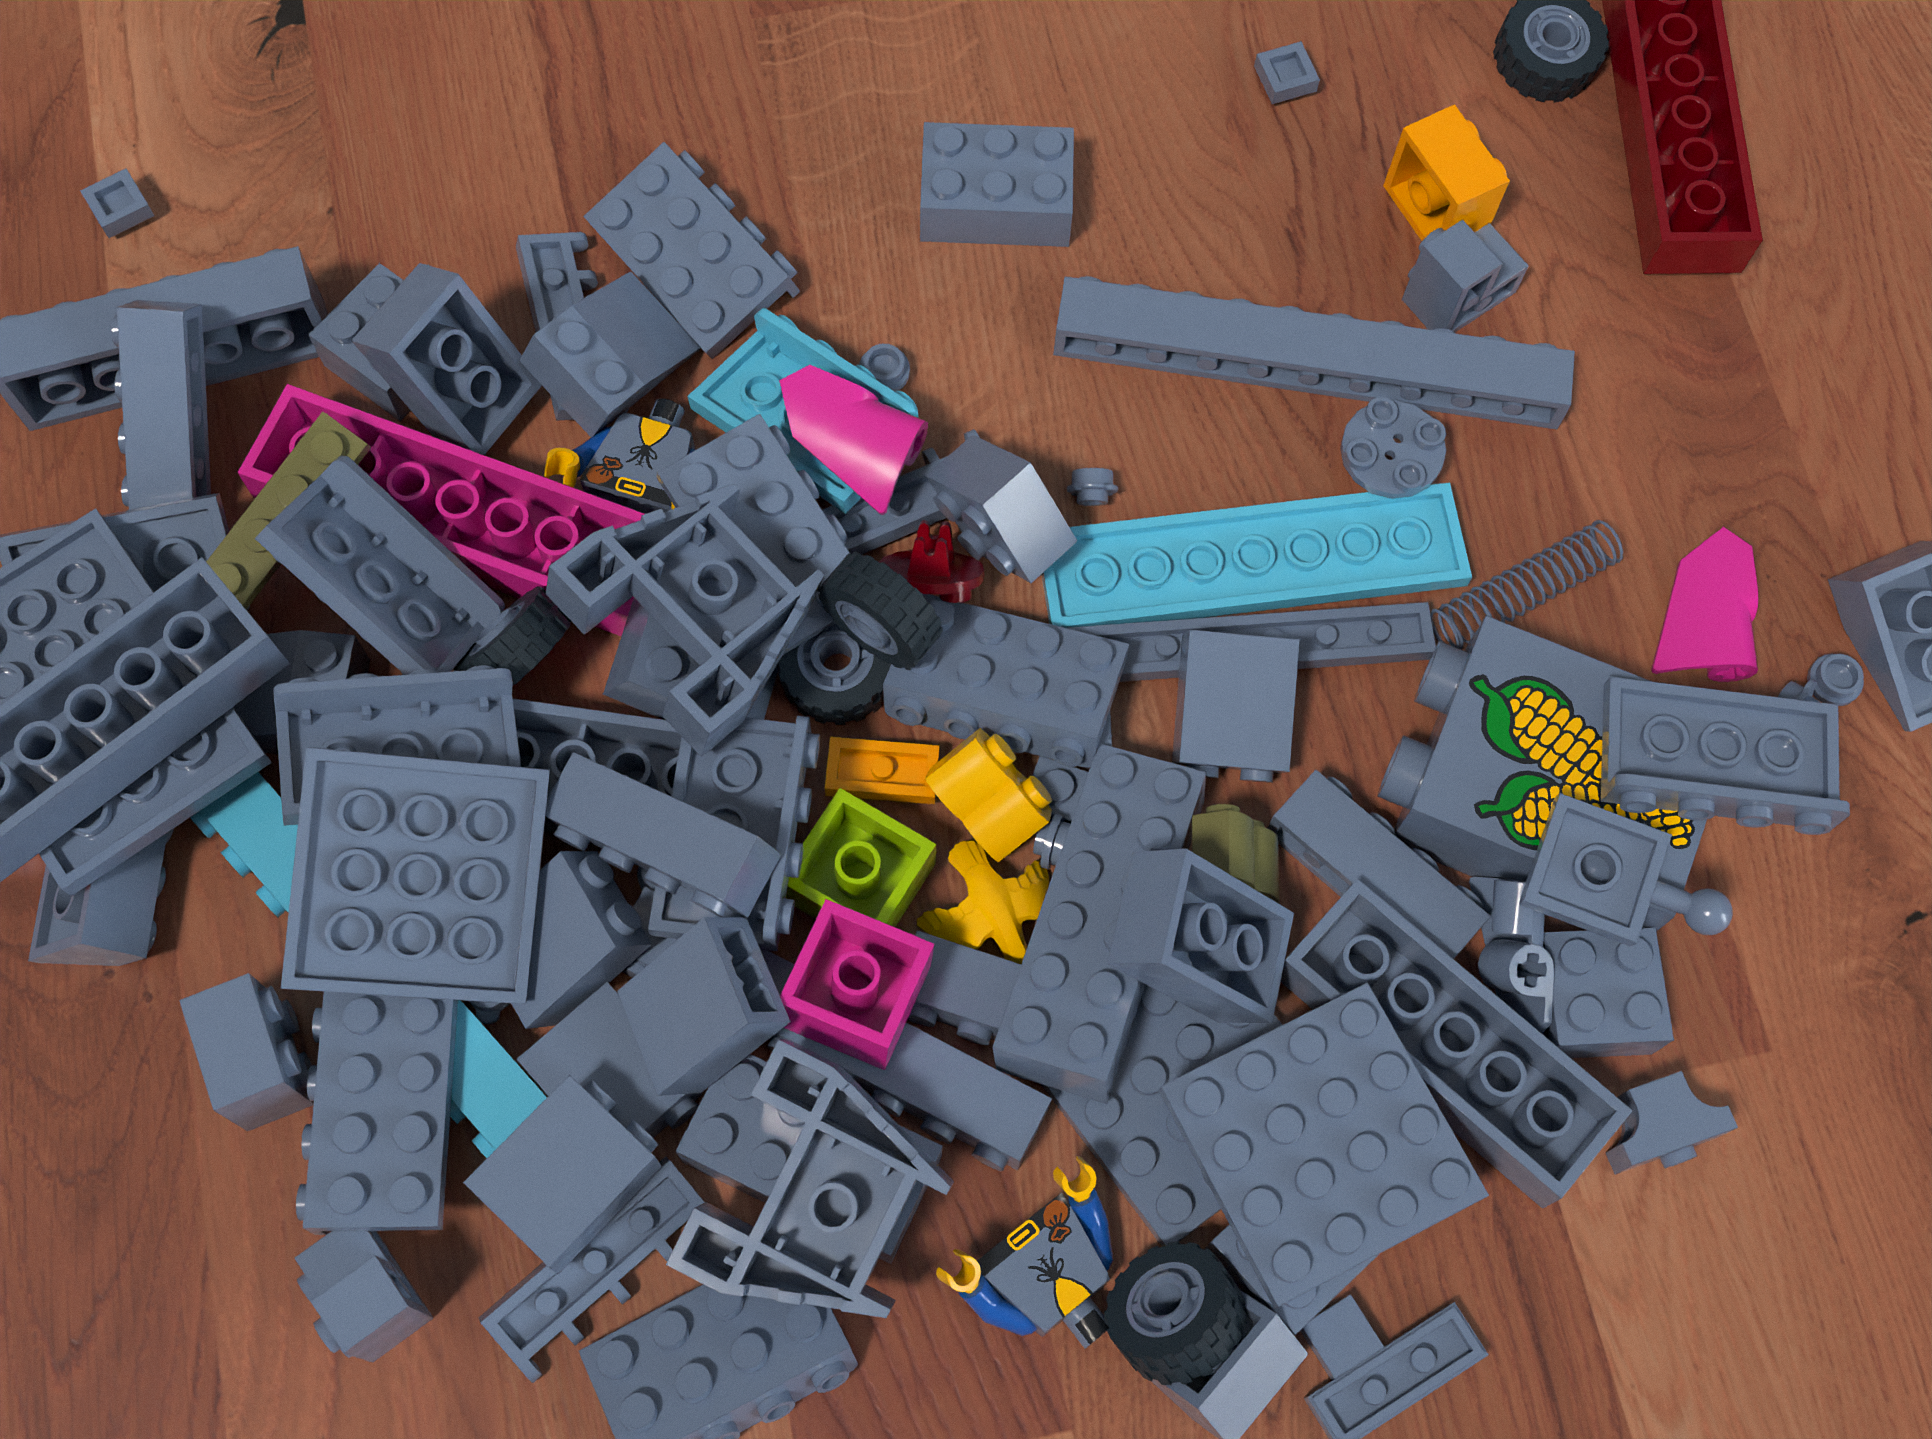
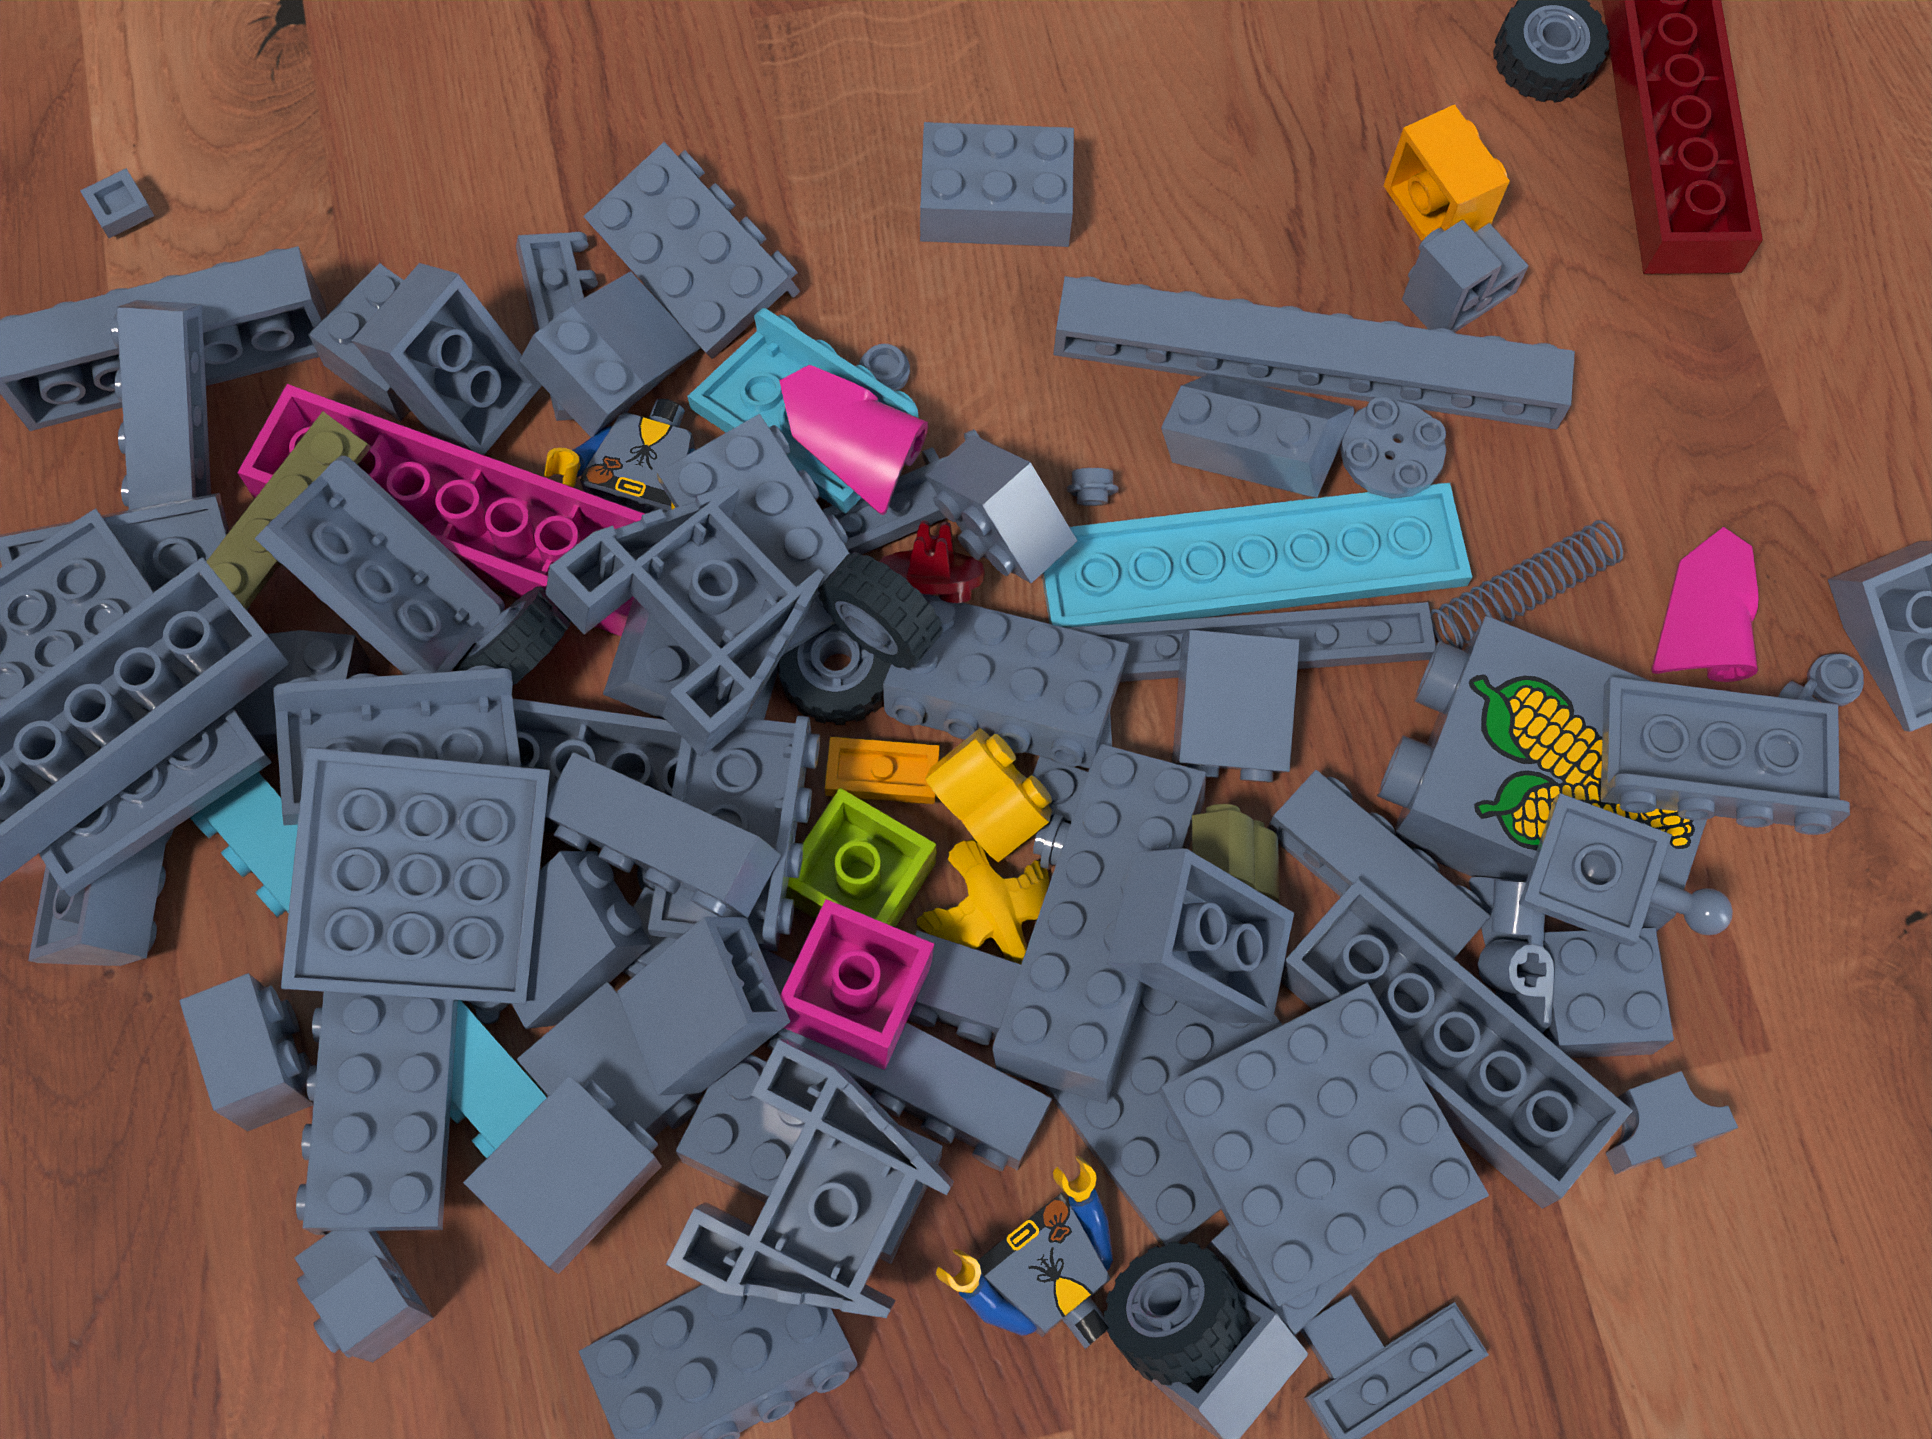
sand blue hinge [478,1156,705,1383] -> none
sand blue plate [1254,41,1320,104] -> none
none -> sand blue slope [1161,374,1355,498]

